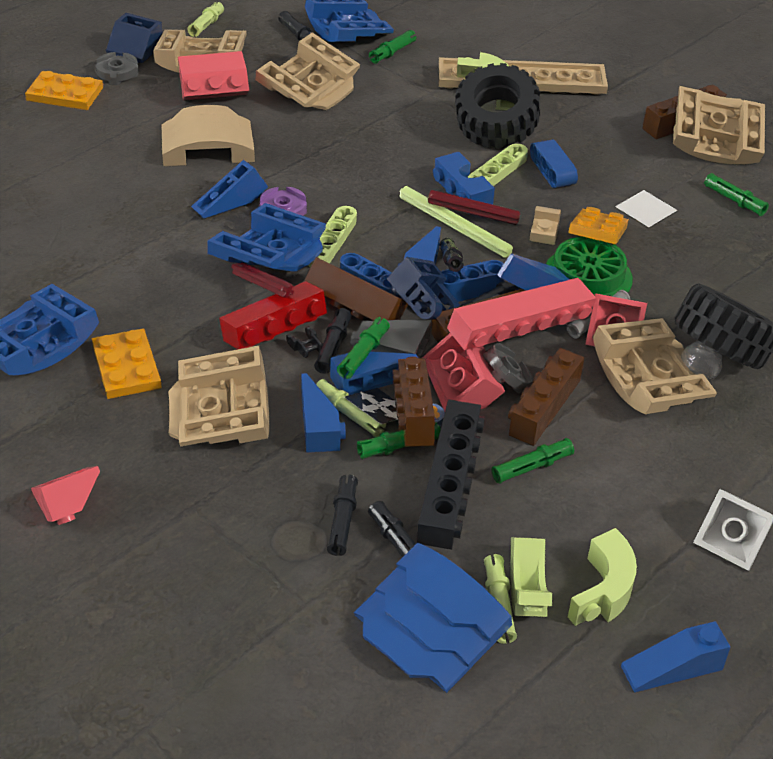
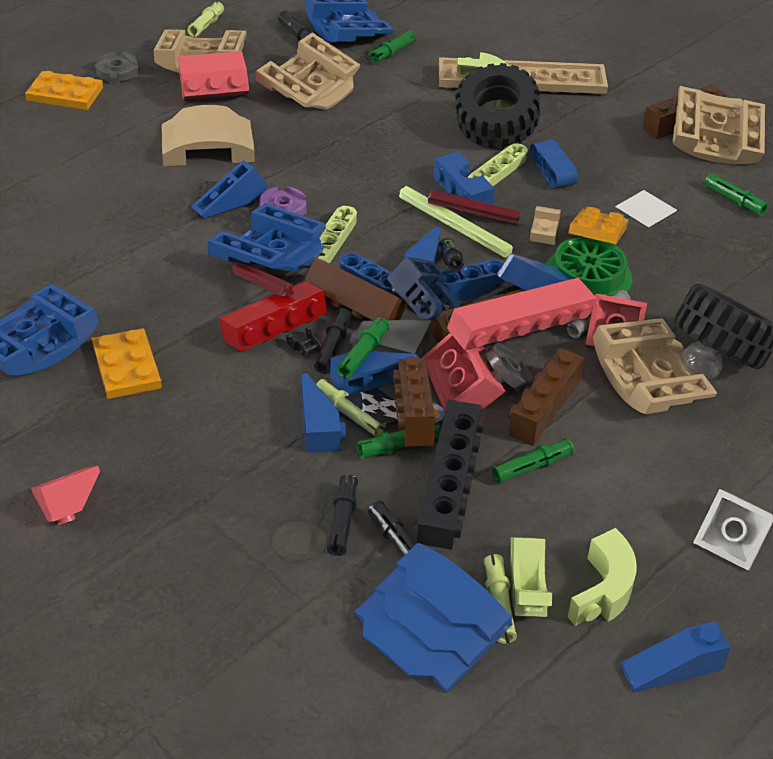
dark blue slope [106,13,163,63] -> none
tan slope [168,346,269,447] -> none

